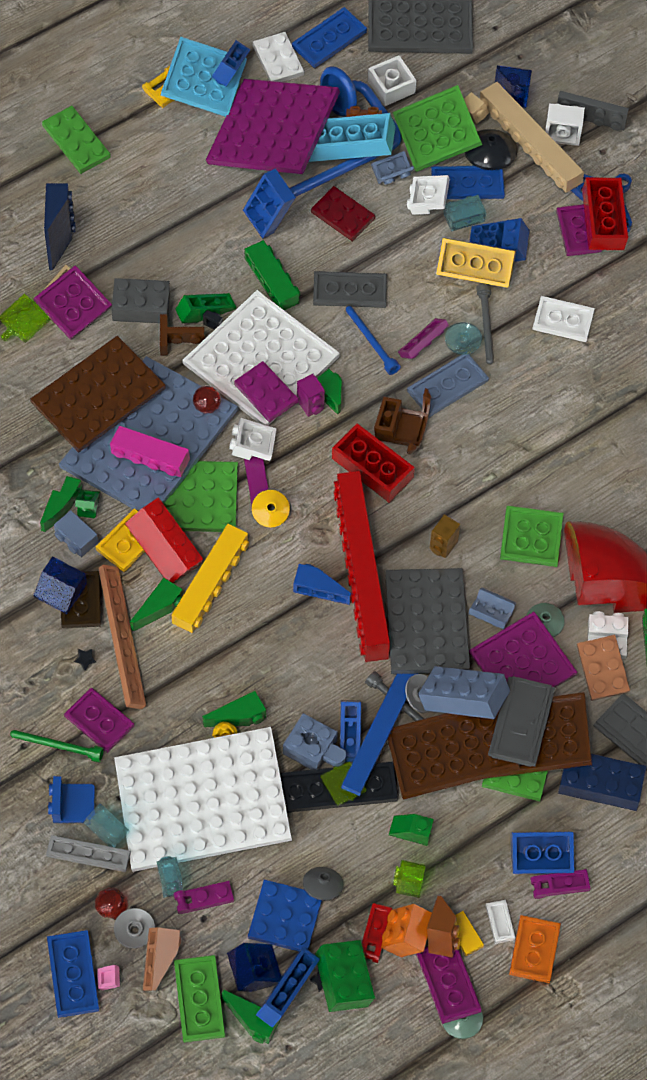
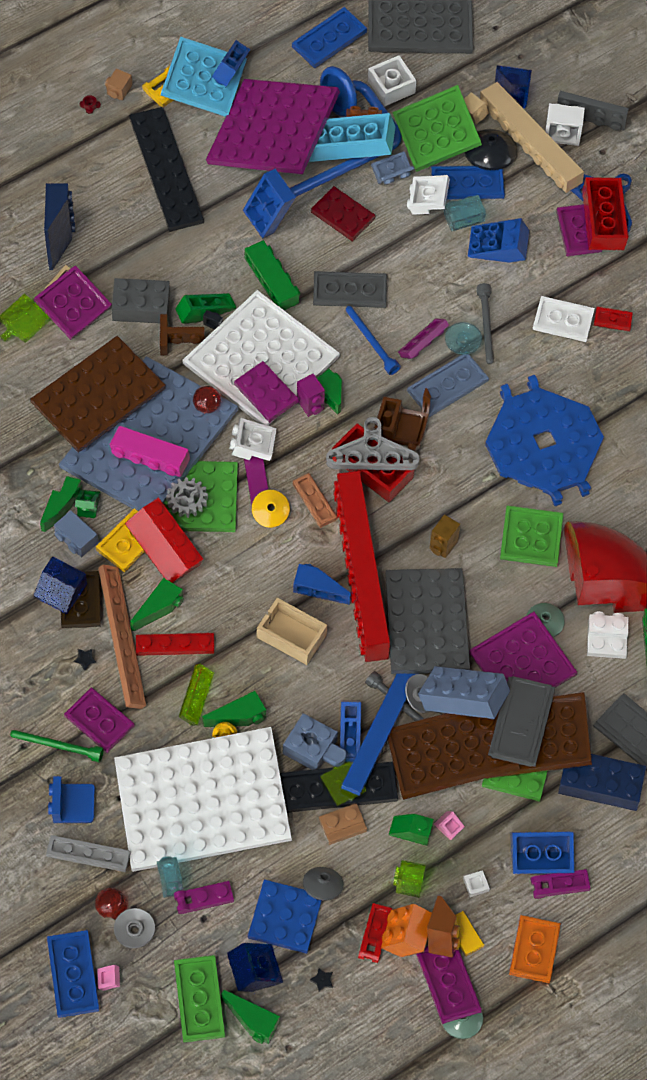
bright green plate [42,106,111,174] -> none
clear light blue brick [84,804,130,848] -> none
nougat slope [143,927,181,991] -> none
yellow brick [171,524,249,633] -> none
white plate [253,32,304,82] -> none
blue brick [256,947,320,1028] -> none
green brick [315,940,375,1012] -> none
yellow brick [436,238,516,288] -> none
sand blue bracket [468,588,516,629] -> none
white tile [485,900,516,944] -> none
nougat plate [577,635,630,701] -> none
none -> dark red plate [79,95,101,114]
none -> medium nougat brick [105,69,132,101]
none -> black plate [129,107,204,232]
none -> red plate [136,633,214,656]
none -> light grey gear [166,477,208,518]
none -> clear neon green plate [178,664,214,726]
none -> tan piece [257,598,327,665]
none -> nougat tile [293,473,337,528]
none -> medium nougat plate [319,804,367,845]
none -> light grey beam [326,417,419,470]
none -> bright pink slope [434,811,465,840]
none -> white plate [463,870,490,897]
none -> blue plate [485,375,604,507]
none -> red plate [593,307,633,332]

